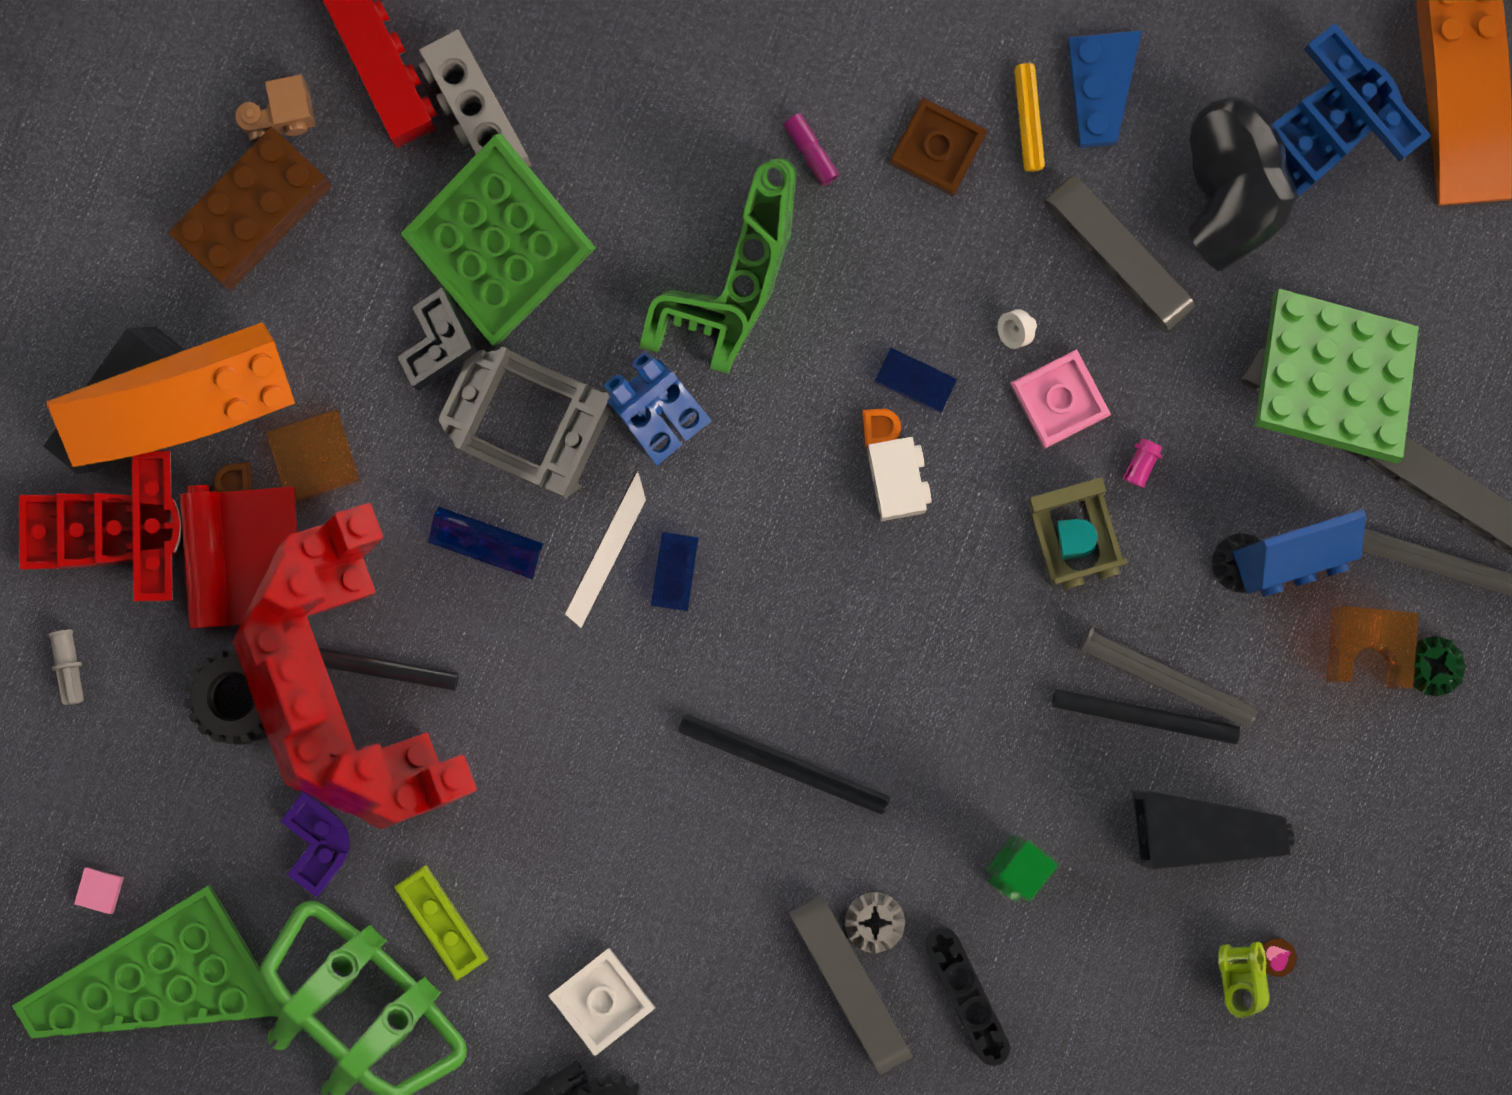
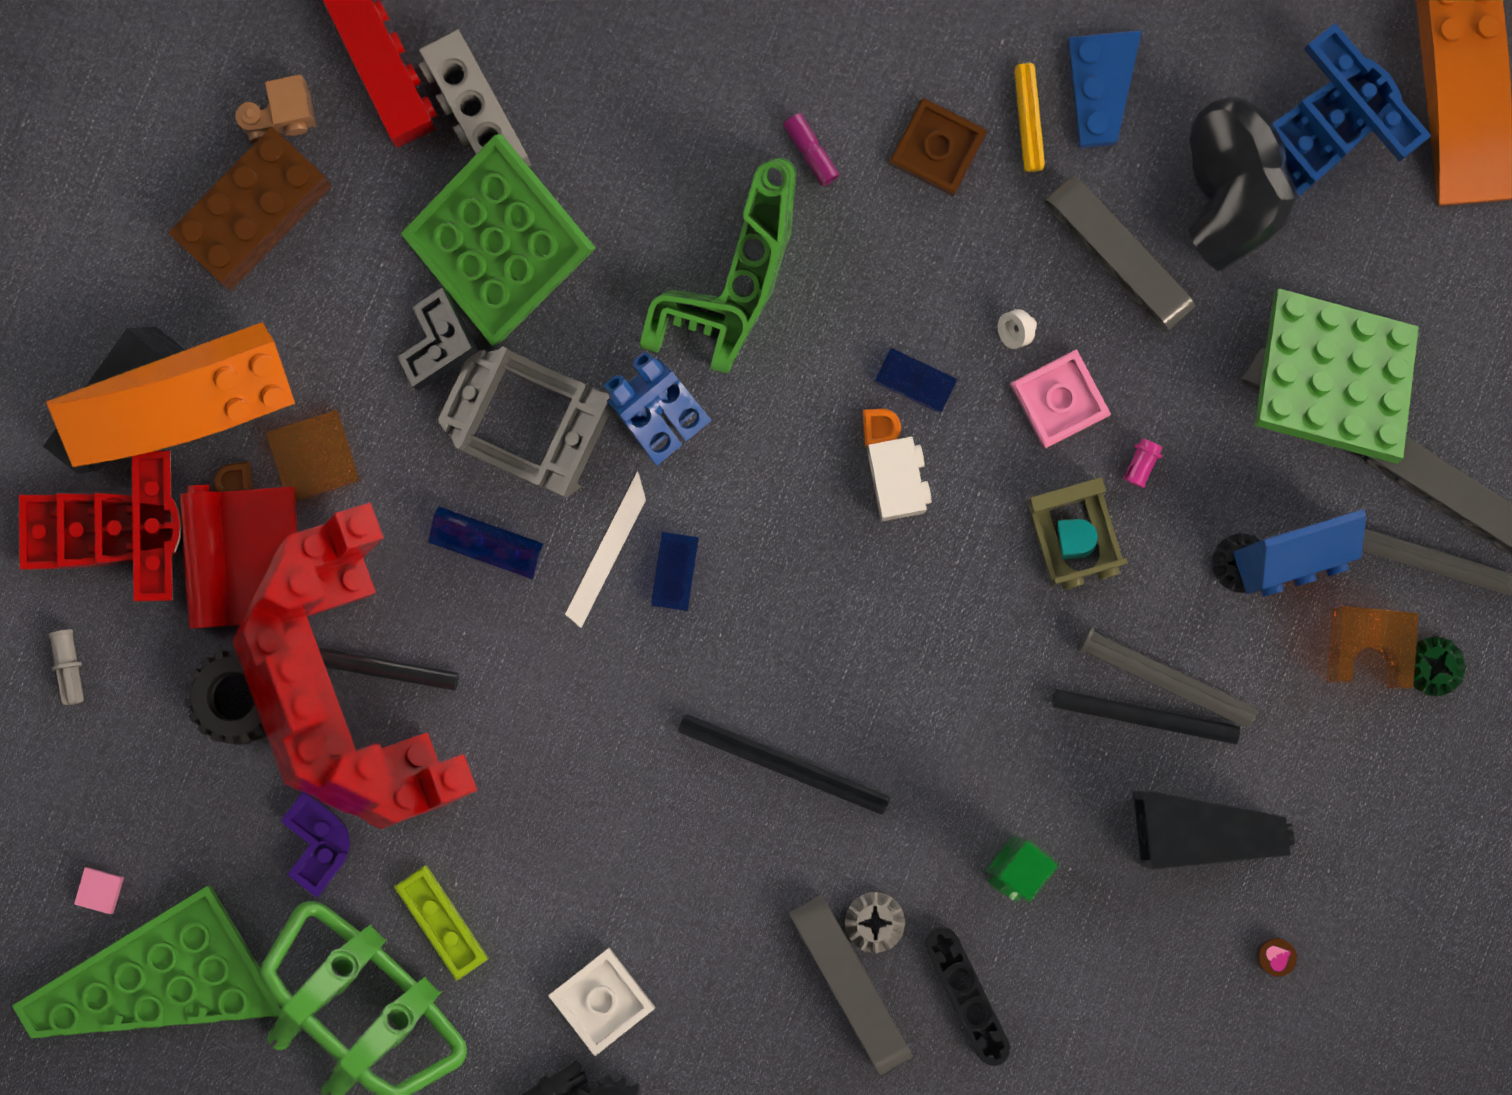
lime piece [1218,942,1269,1018] -> none

